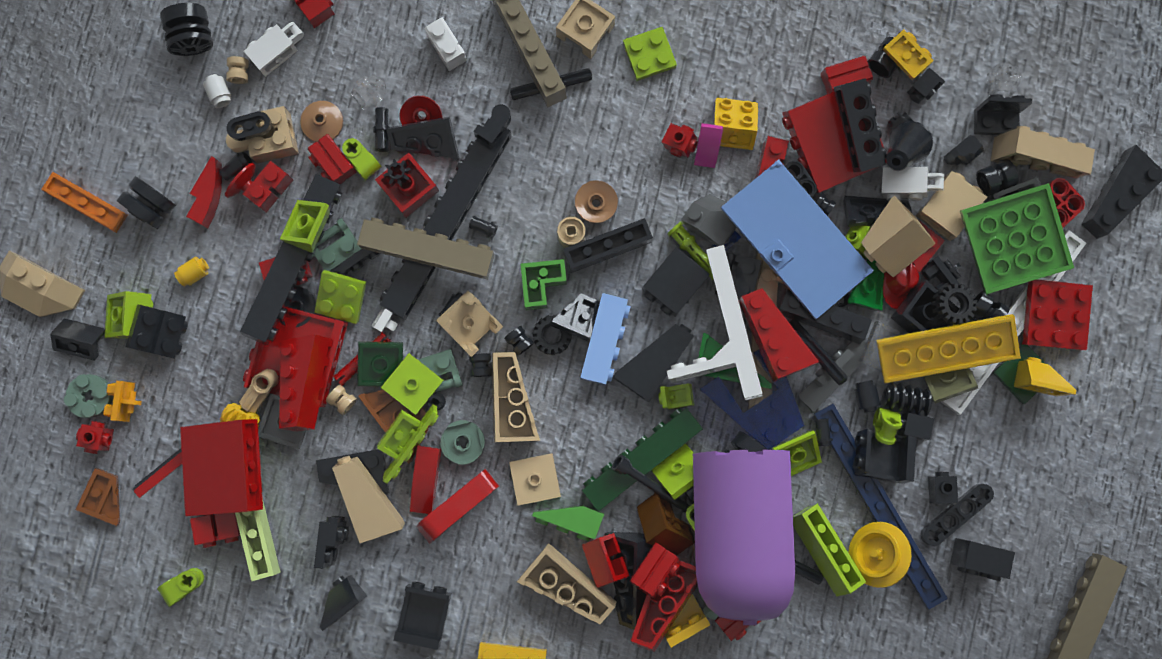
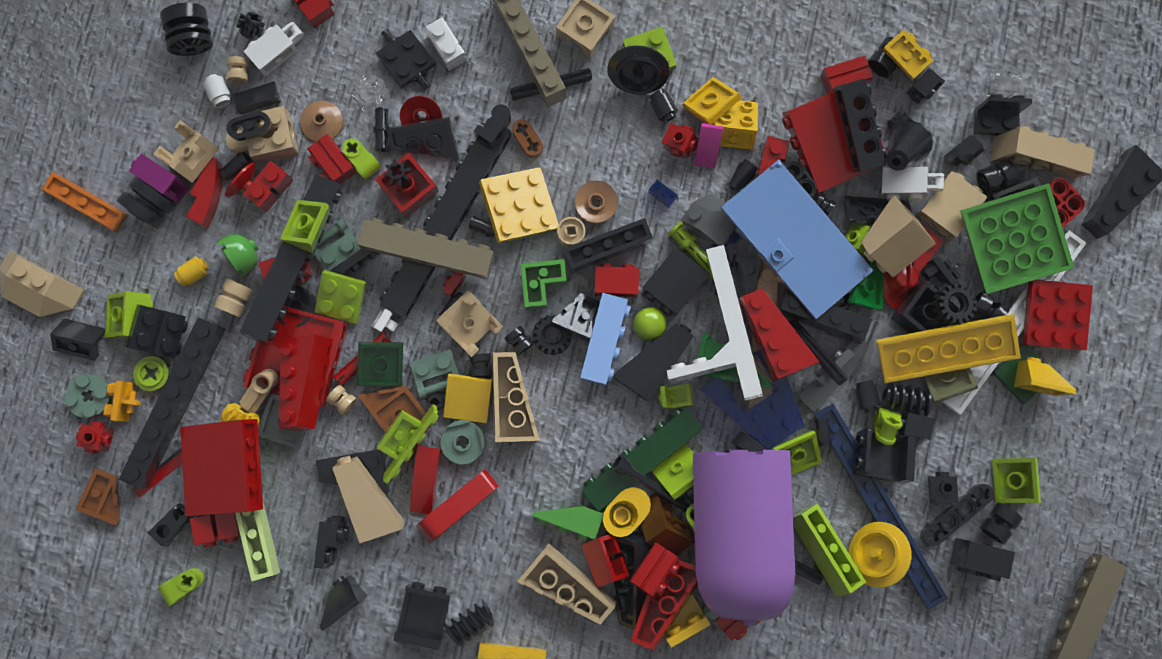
lime plate [381,353,444,415] -> none
tan plate [509,453,561,506] -> none
none -> black brick [118,317,226,489]
none -> magenta slope [129,153,191,204]
none -> lime gear [133,356,170,391]
none -> black leg [147,503,194,546]
none -> tan panel [153,120,219,183]
none -> tan wheel [214,278,253,317]
none -> bright green cylinder [216,234,259,278]
none -> black slope [234,81,281,114]
none -> black gear [236,12,265,39]
none -> black plate [376,29,436,90]
none -> red bracket [443,270,467,297]
none -> yellow tile [443,374,492,423]
none -> black piece [443,599,494,646]
none -> yellow plate [479,167,559,243]
none -> dark orange beam [512,119,543,158]
none -> red piece [594,263,639,297]
none -> yellow piece [603,487,651,537]
none -> black piece [607,45,670,94]
none -> lime hair [632,307,667,341]
none -> clear blue piece [648,179,678,208]
none -> black brick [649,89,678,122]
none -> yellow tile [682,77,742,125]
none -> black cone [728,159,758,192]
none -> black wheel [980,502,1023,545]
none -> lime slope [992,458,1041,503]

